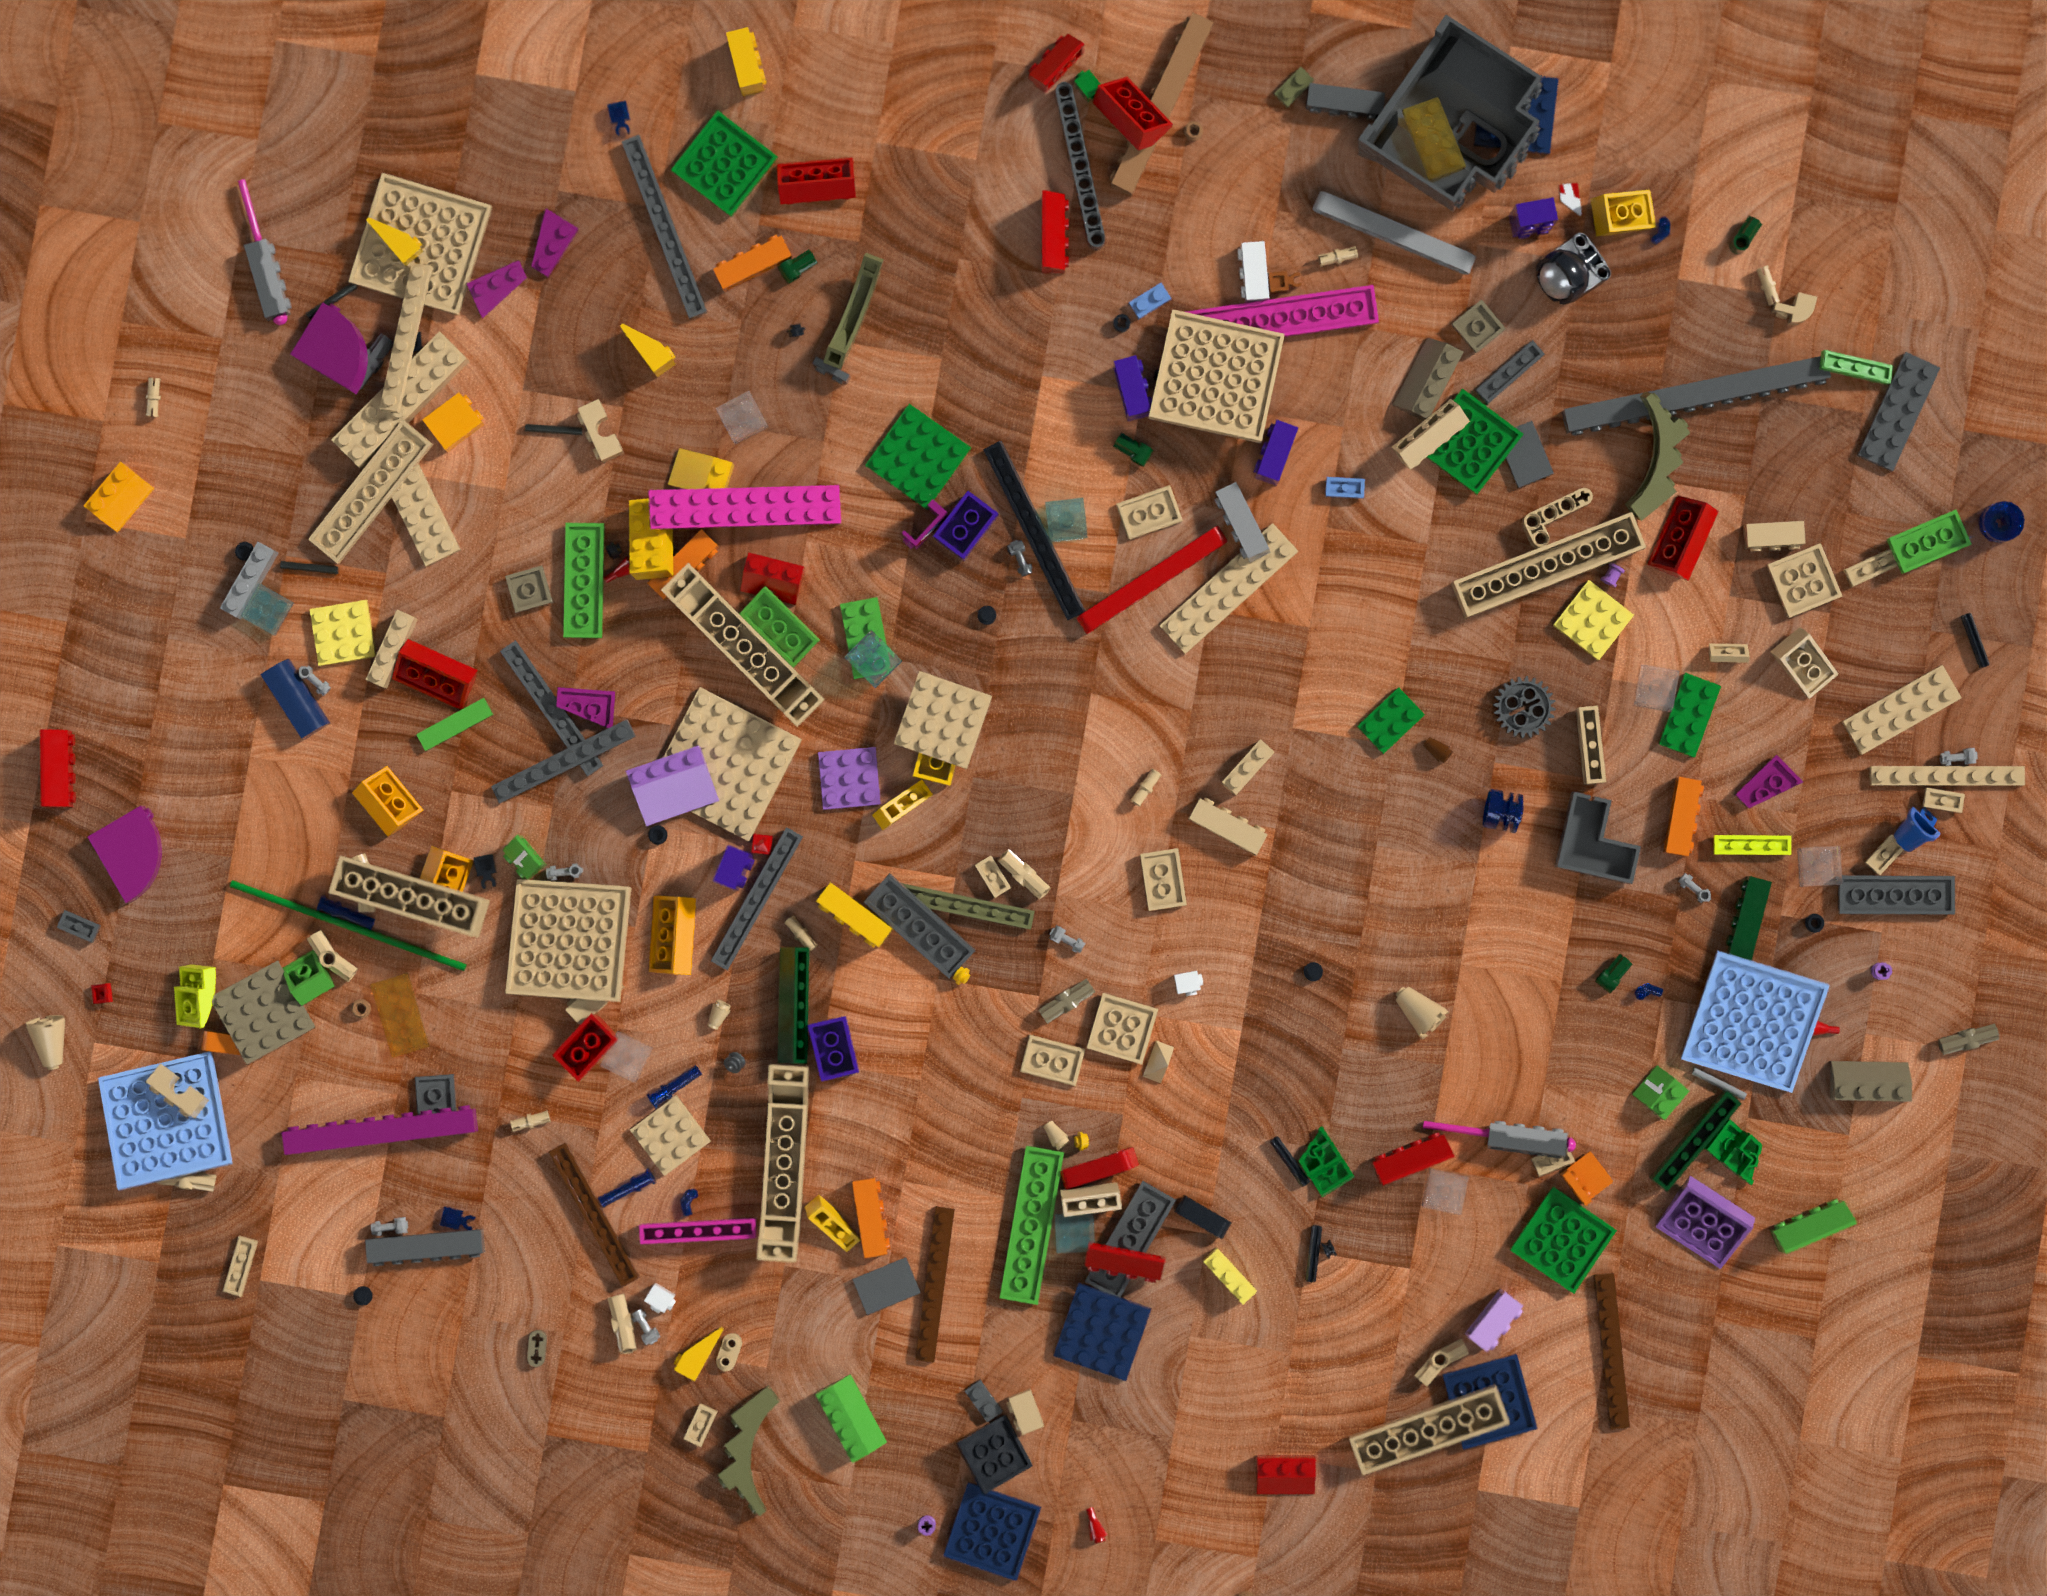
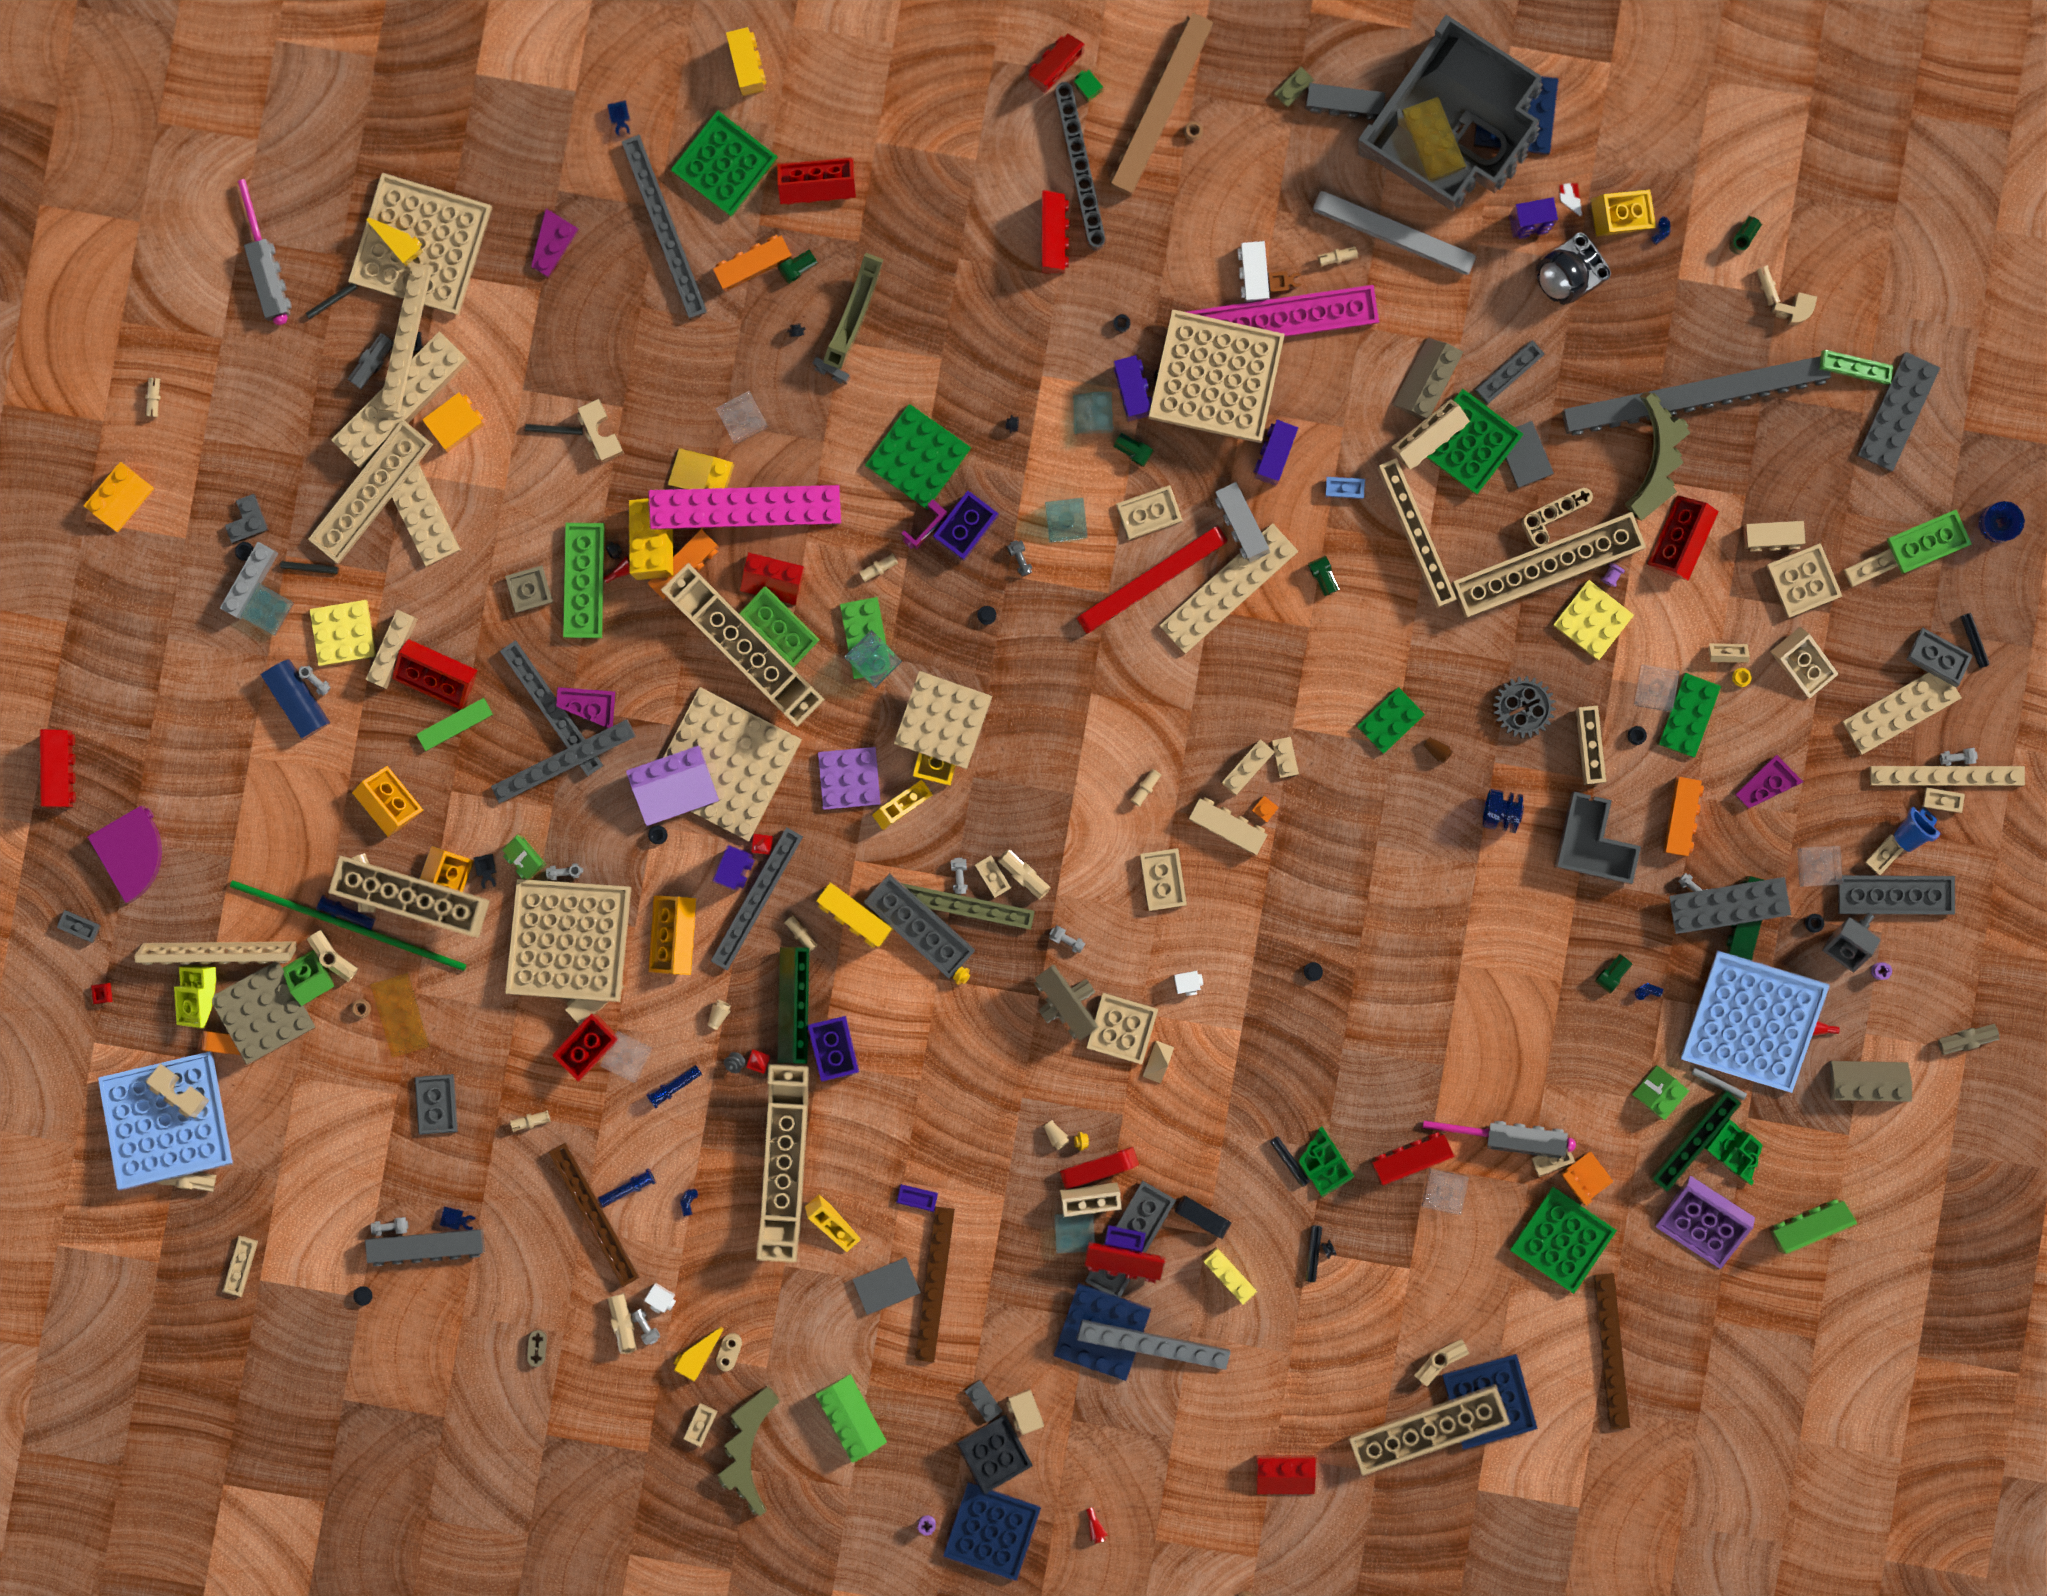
tan cone [26,1015,65,1070] -> none
magenta brick [282,1105,478,1155] -> none
magenta brick [290,302,368,394] -> none
magenta wing [466,260,527,319] -> none
yellow slope [620,324,676,378] -> none
tan plate [630,1095,711,1176] -> none
dark pink brick [639,1218,758,1244] -> none
orange brick [852,1177,891,1258] -> none
black plate [983,441,1086,621] -> none
bright green plate [1000,1145,1064,1305] -> none
tan tile [1020,1035,1085,1086] -> none
red slope [1092,77,1173,150] -> none
medium blue plate [1129,283,1171,319] -> none
tan cone [1396,987,1449,1039] -> none
dark tan plate [1452,299,1506,354] -> none
lavender brick [1465,1289,1523,1352] -> none
neon yellow plate [1713,835,1791,855] -> none
none -> tan plate [135,941,296,965]
none -> dark grey plate [225,494,268,544]
none -> red tile [746,1049,771,1074]
none -> tan pin [859,553,898,582]
none -> dark purple tile [896,1184,938,1212]
none -> light grey bar [951,858,968,894]
none -> black plate [1006,415,1019,434]
none -> dark tan slope [1034,964,1099,1041]
none -> clear light blue slope [1073,392,1113,434]
none -> dark grey plate [1077,1320,1231,1370]
none -> dark purple tile [1104,1225,1146,1252]
none -> orange plate [1252,796,1279,823]
none -> tan plate [1272,737,1299,778]
none -> dark green piece [1308,555,1339,597]
none -> tan brick [1377,458,1457,608]
none -> black plate [1627,726,1647,745]
none -> dark grey plate [1669,877,1791,934]
none -> yellow plate [1732,668,1752,687]
none -> dark grey piece [1822,912,1881,973]
none -> dark grey tile [1906,627,1973,688]

